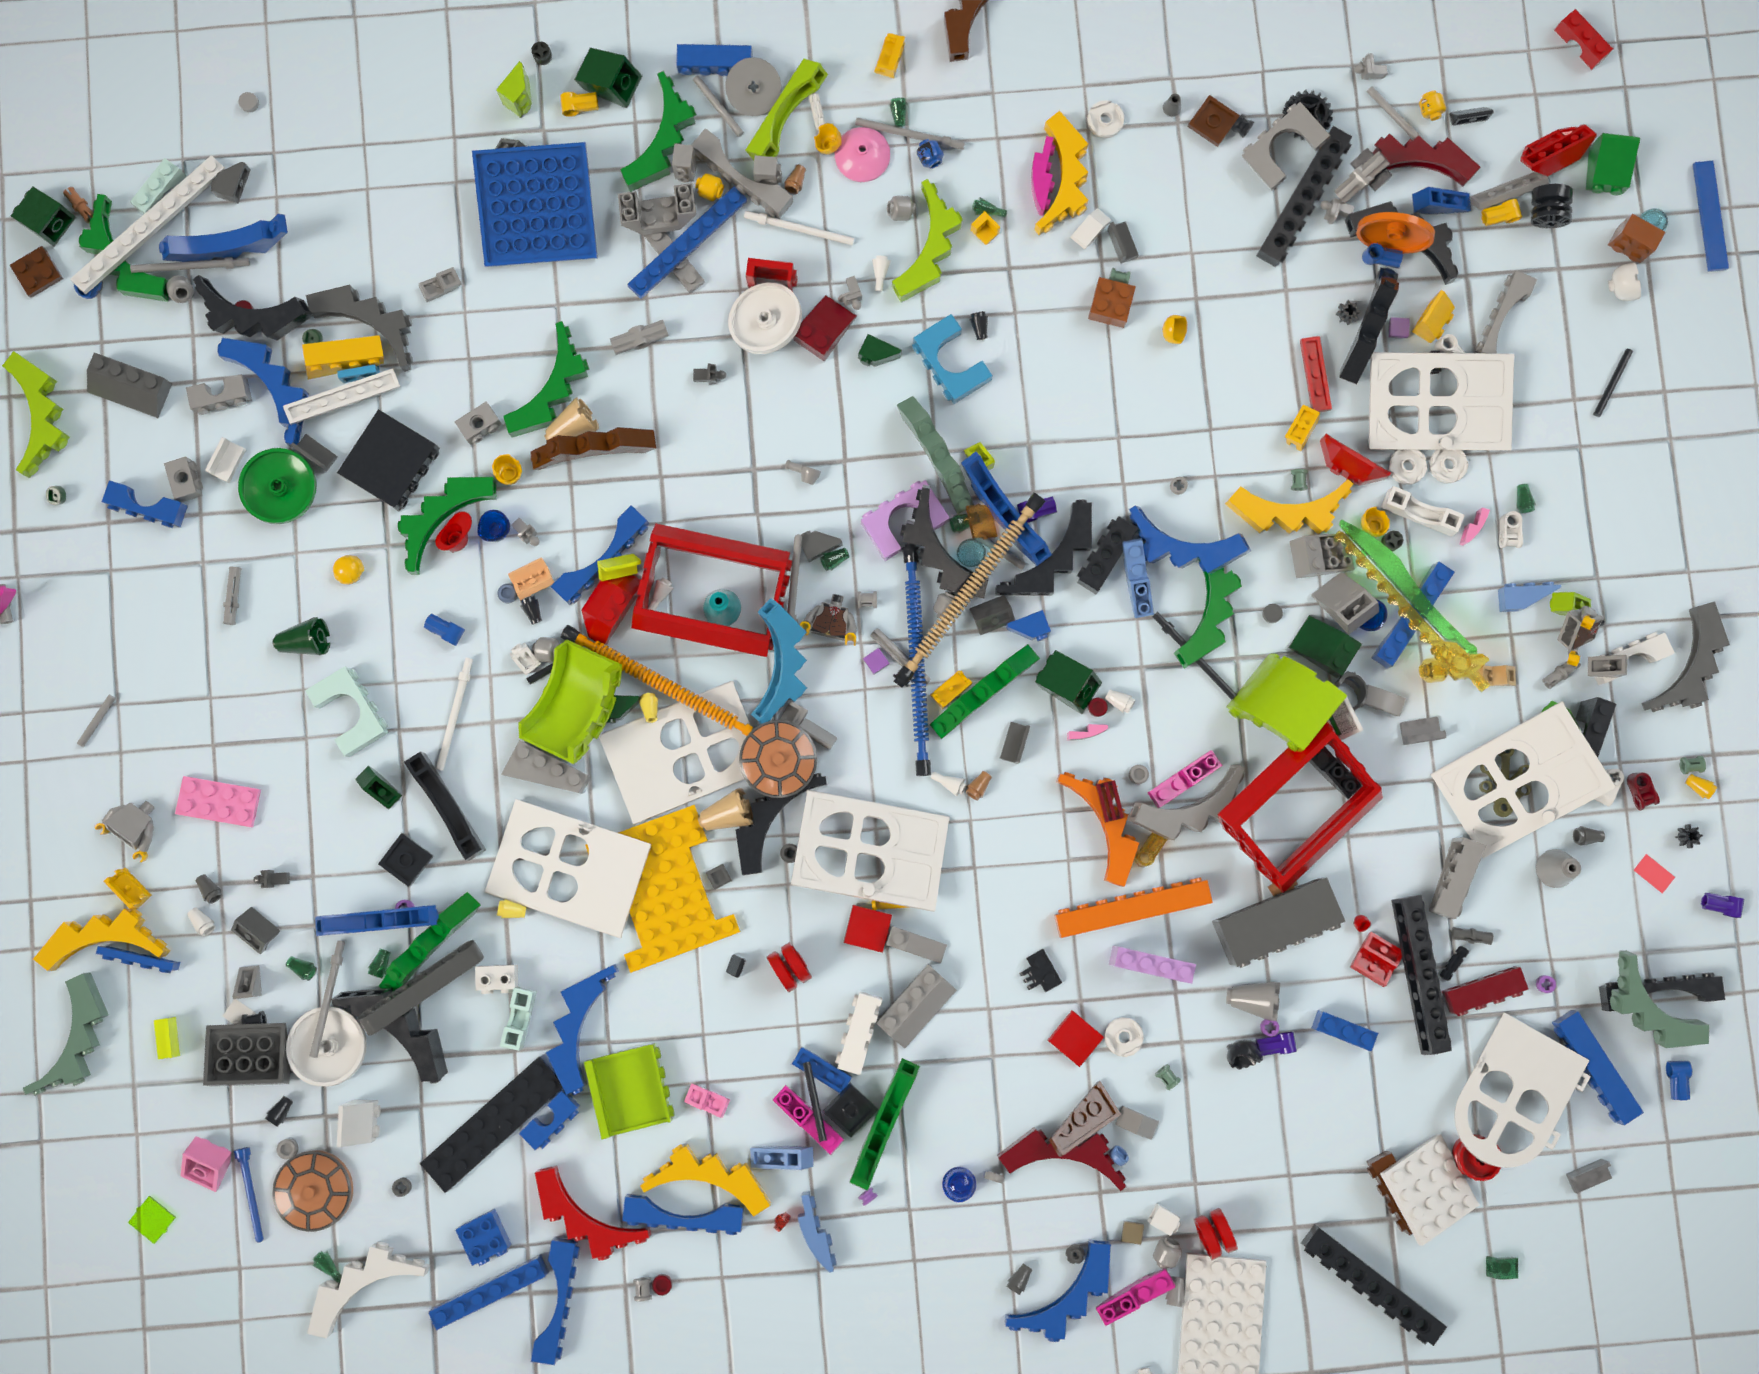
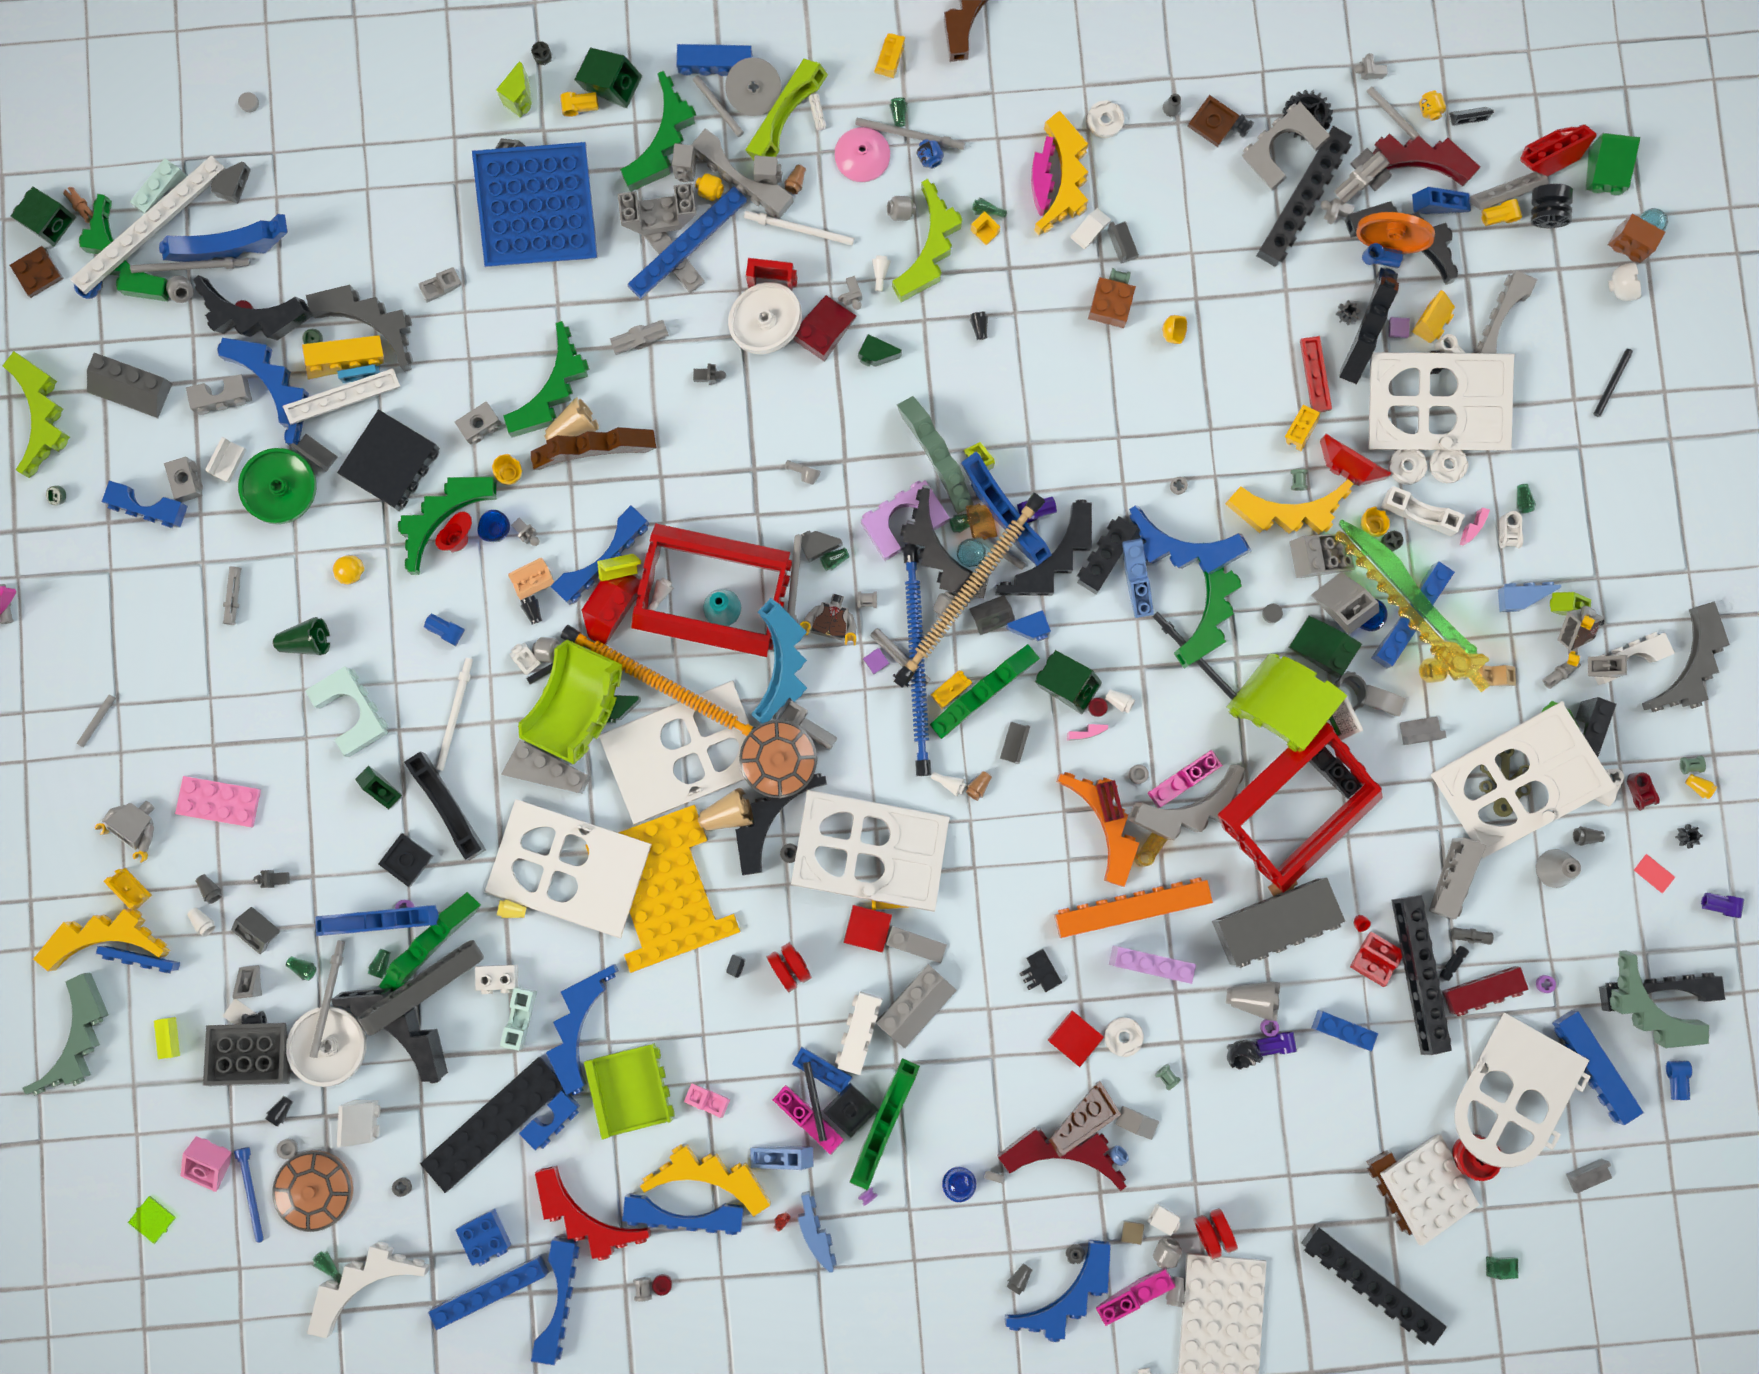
sand blue tile [497,584,517,604] -> none
light yellow cone [639,693,658,723] -> none
dark grey tile [706,864,732,890] -> none
yellow hair [814,123,842,155] -> none
dark azure arch [912,314,992,404] -> none
red arch [1554,9,1613,70] -> none
blue tile [1692,160,1729,272] -> none

